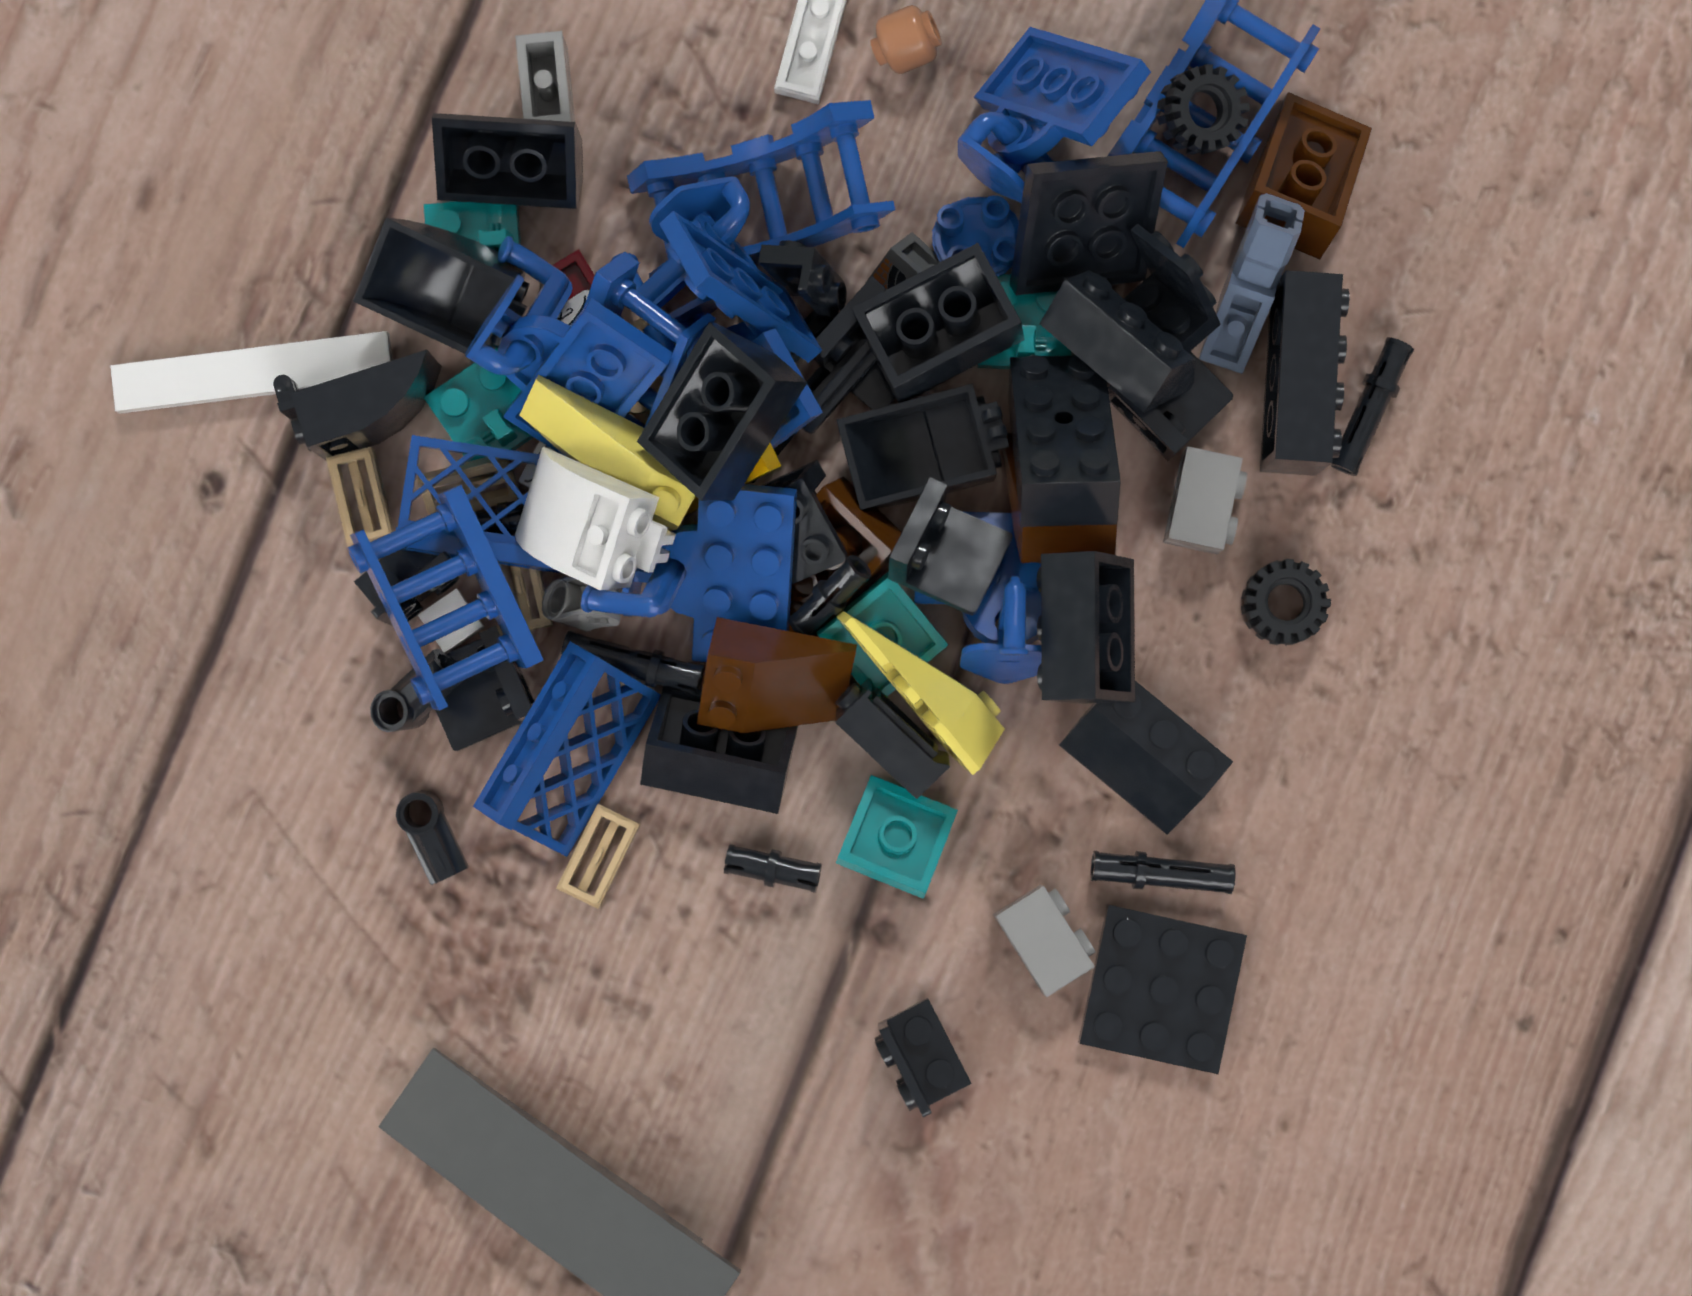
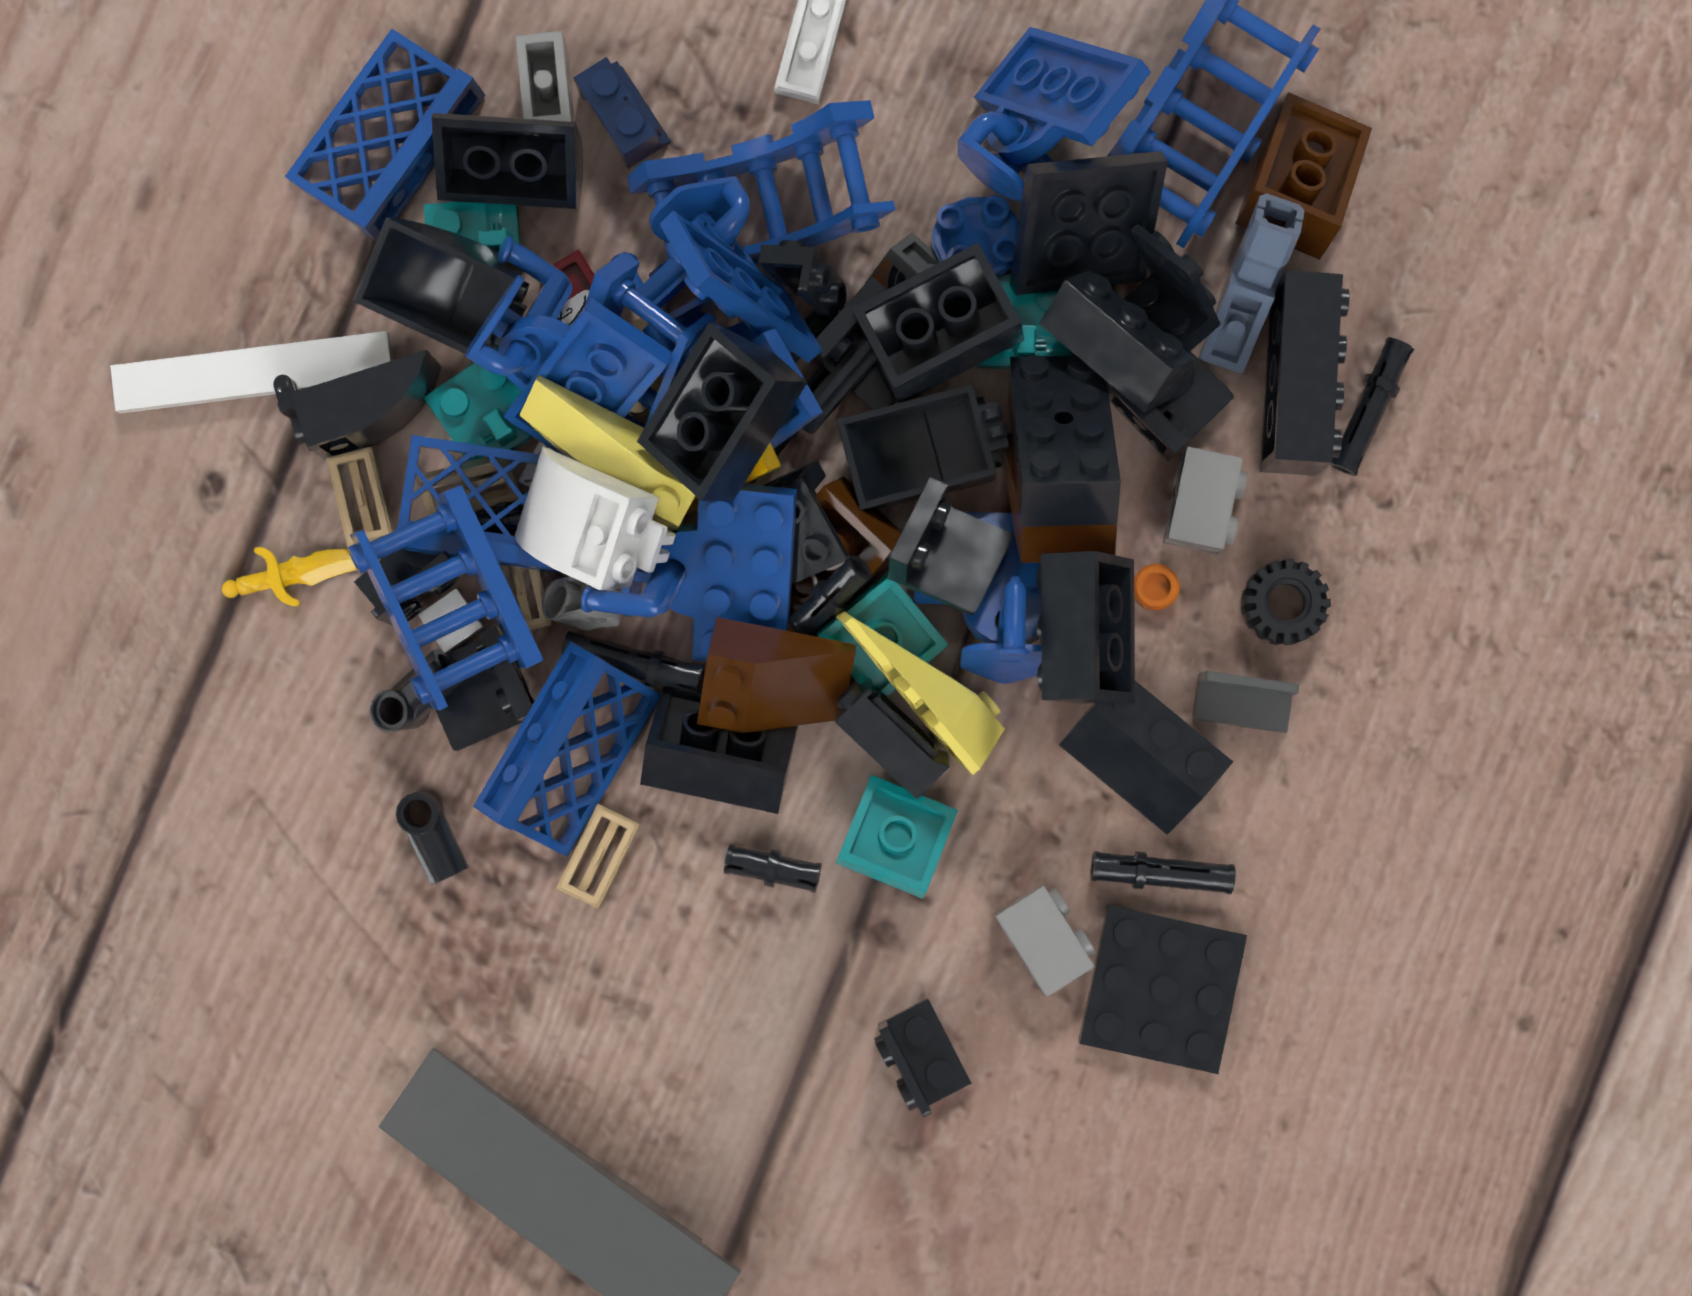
nougat head [870,5,942,74] -> none
black tyre [1157,64,1250,155] -> none
none -> yellow piece [221,547,380,607]
none -> blue fence [285,29,485,241]
none -> dark blue window [573,57,671,169]
none -> orange tile [1134,563,1180,611]
none -> dark grey panel [1192,671,1299,733]

